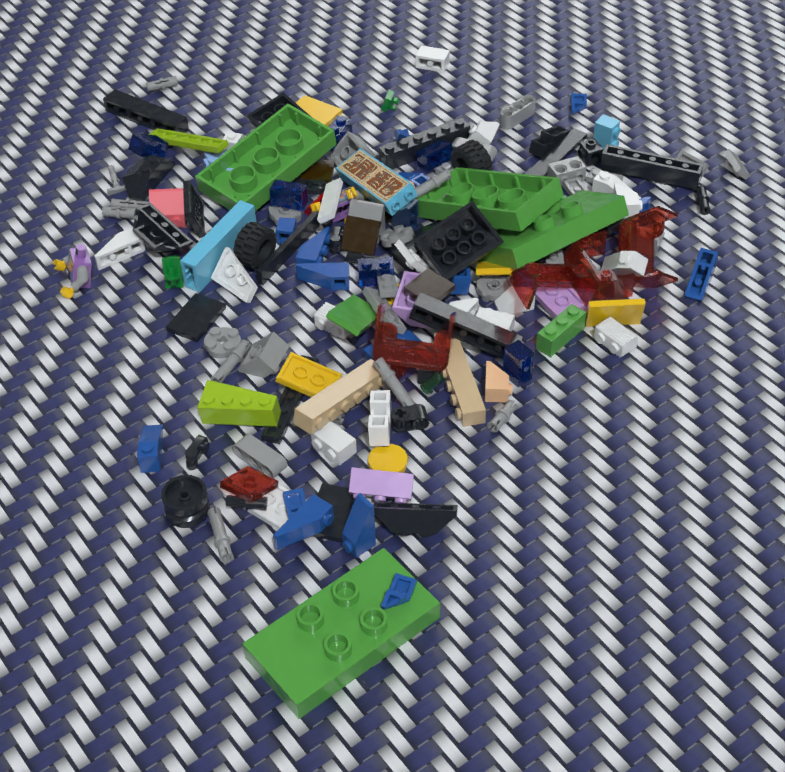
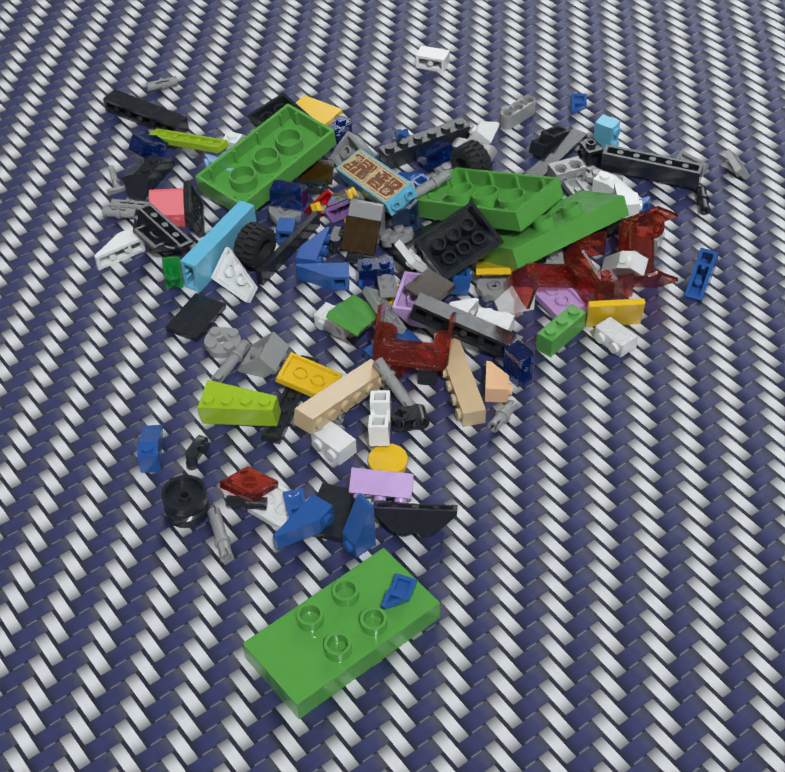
torso [53,244,92,299] -> none
light grey beam [232,434,288,479] -> none
white tile [317,178,343,224] -> none
green tile [381,90,399,112] -> none
clear green pin [420,371,445,394] -> none

